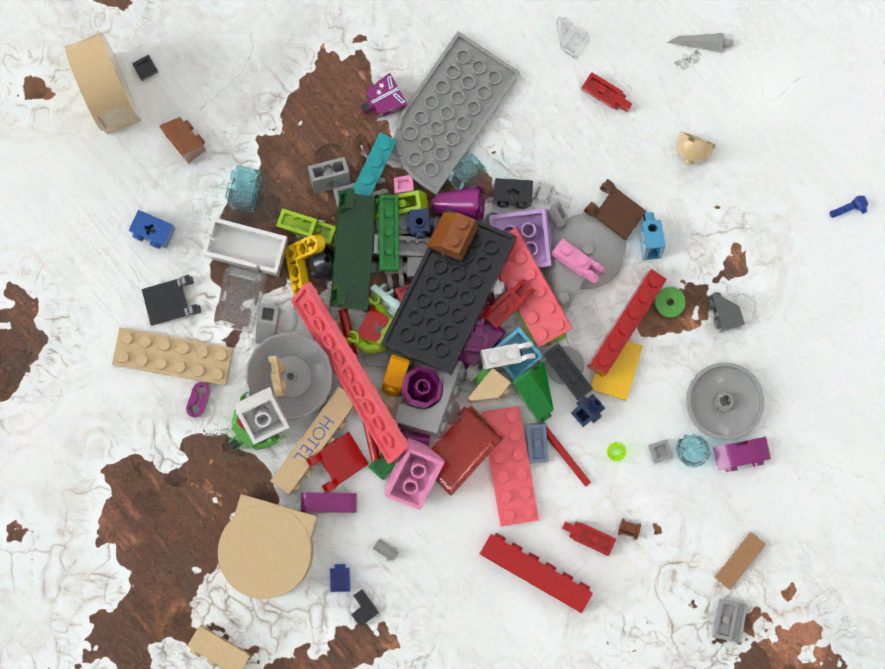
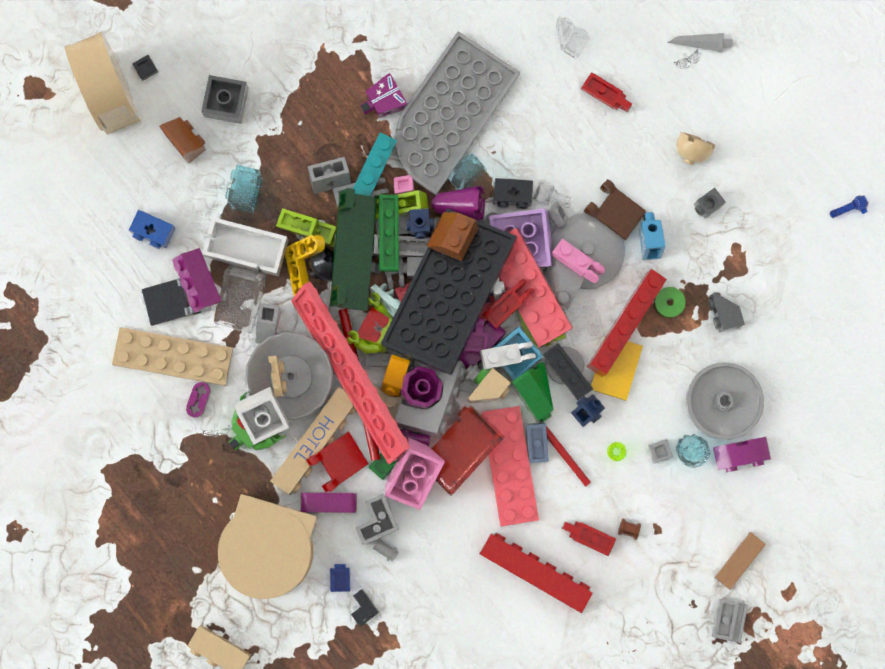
none -> magenta brick [172,248,222,313]
none -> dark grey brick [201,75,249,124]
none -> light grey brick [355,494,399,545]
none -> dark grey brick [694,187,726,219]

